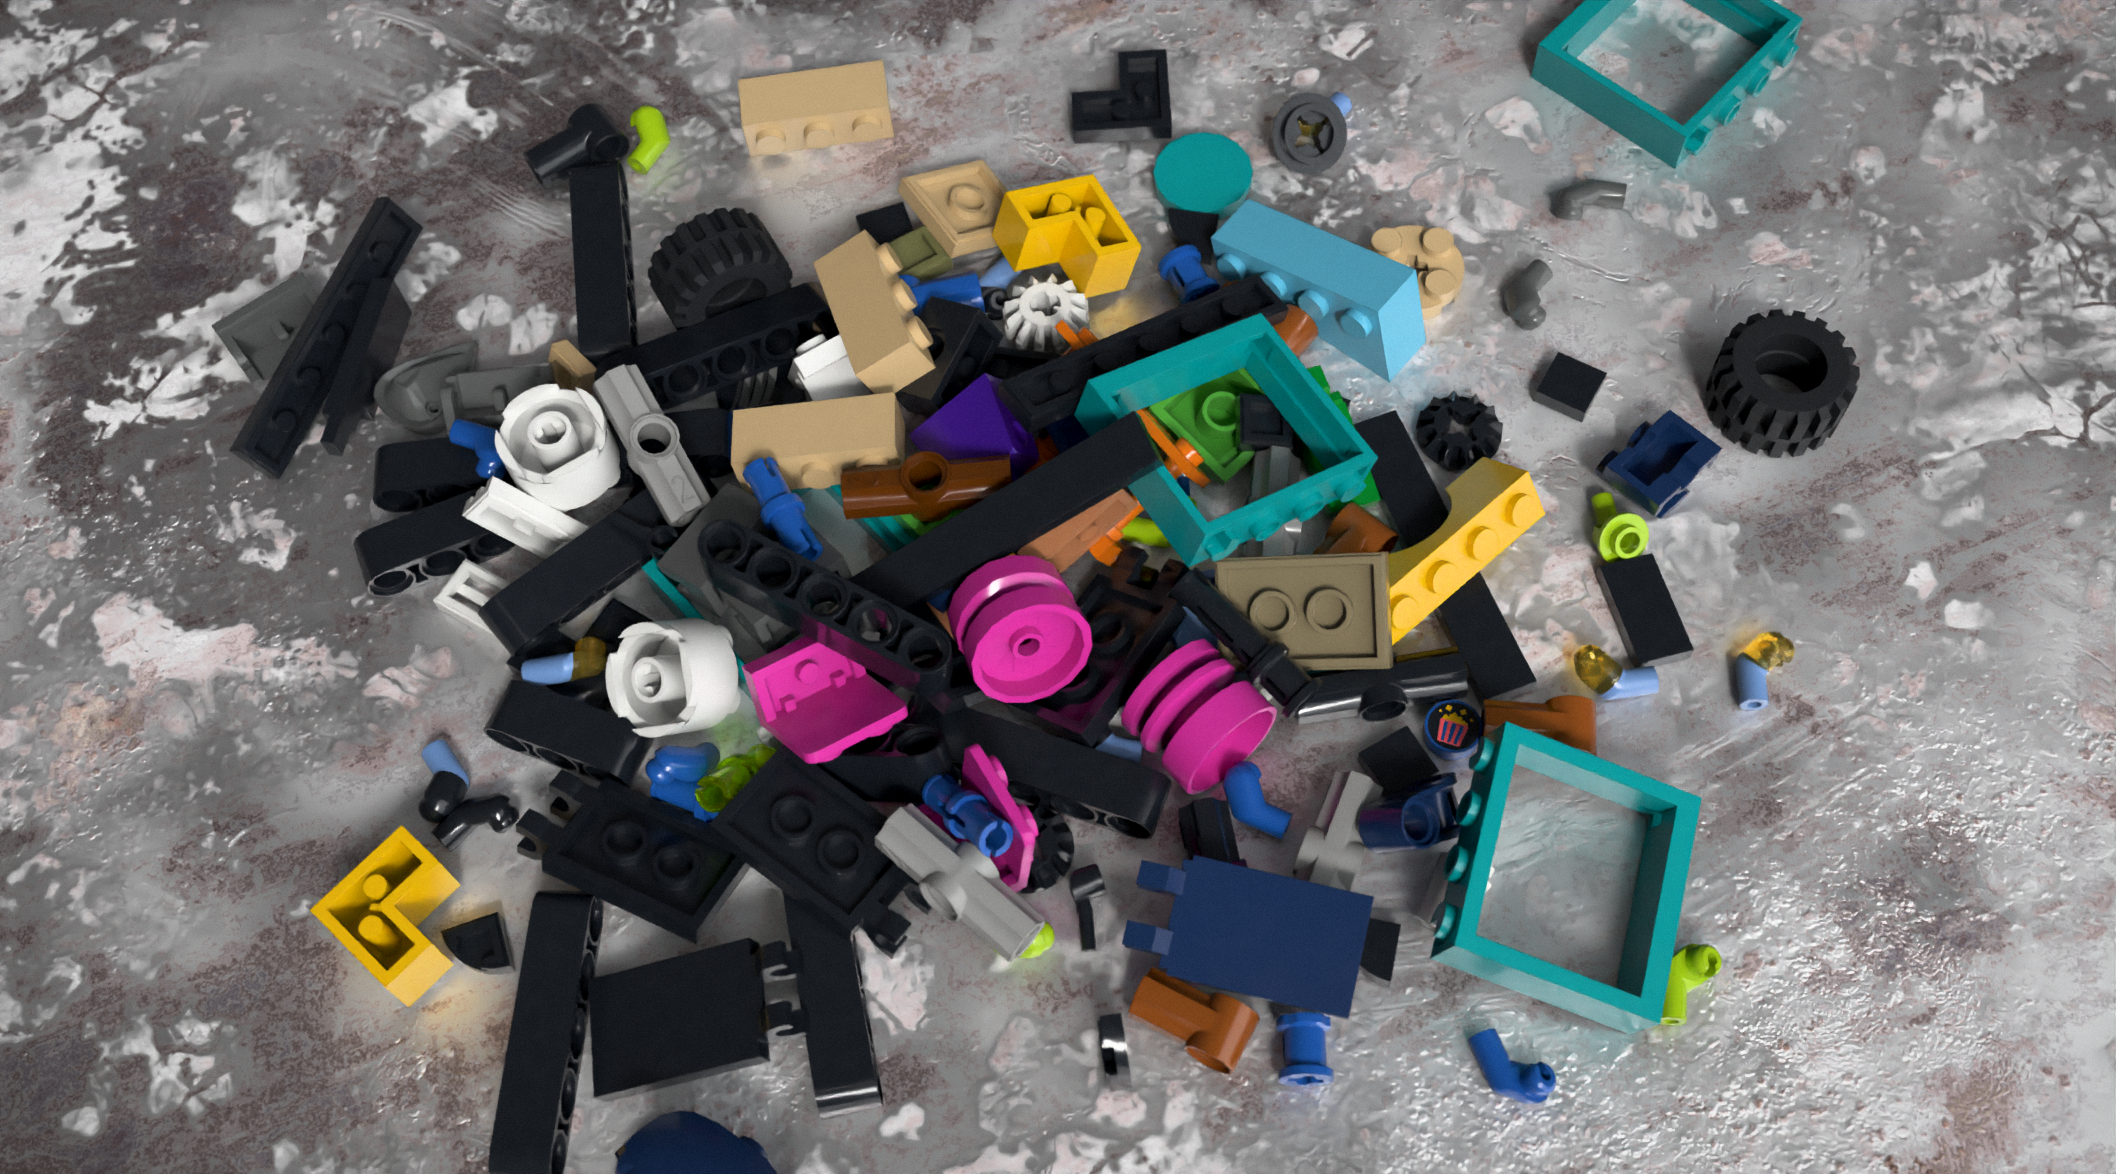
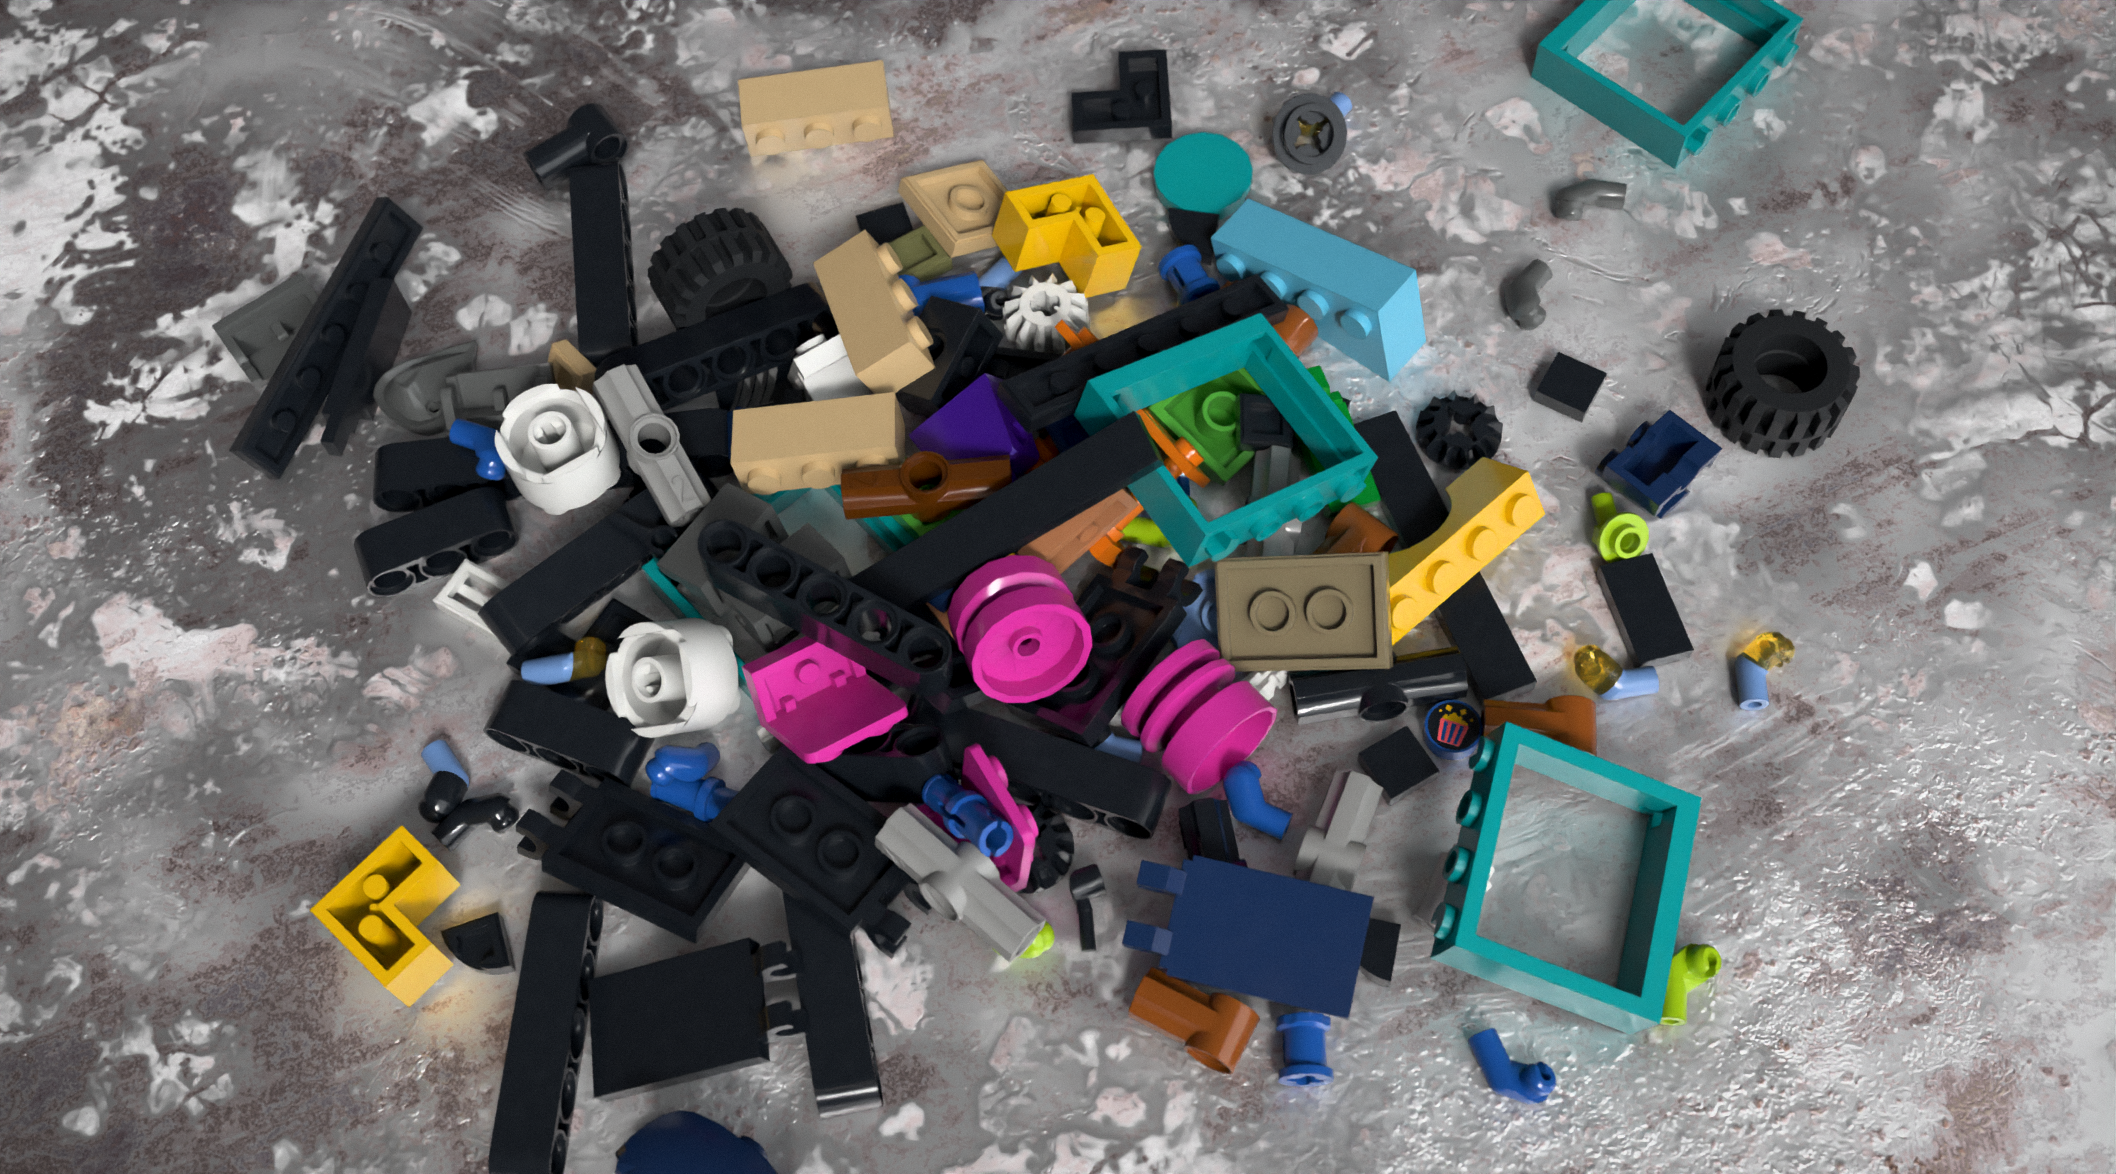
white tile [462,476,588,559] -> none
lime arm [627,105,670,175] -> none
clear neon green pin [695,743,776,813] -> none
blue pin [743,457,824,562] -> none
black tile [1097,1013,1132,1092] -> none
black pin [1171,567,1325,720] -> none
dark blue piece [1358,772,1461,854] -> none
tan plate [1366,225,1464,320] -> none

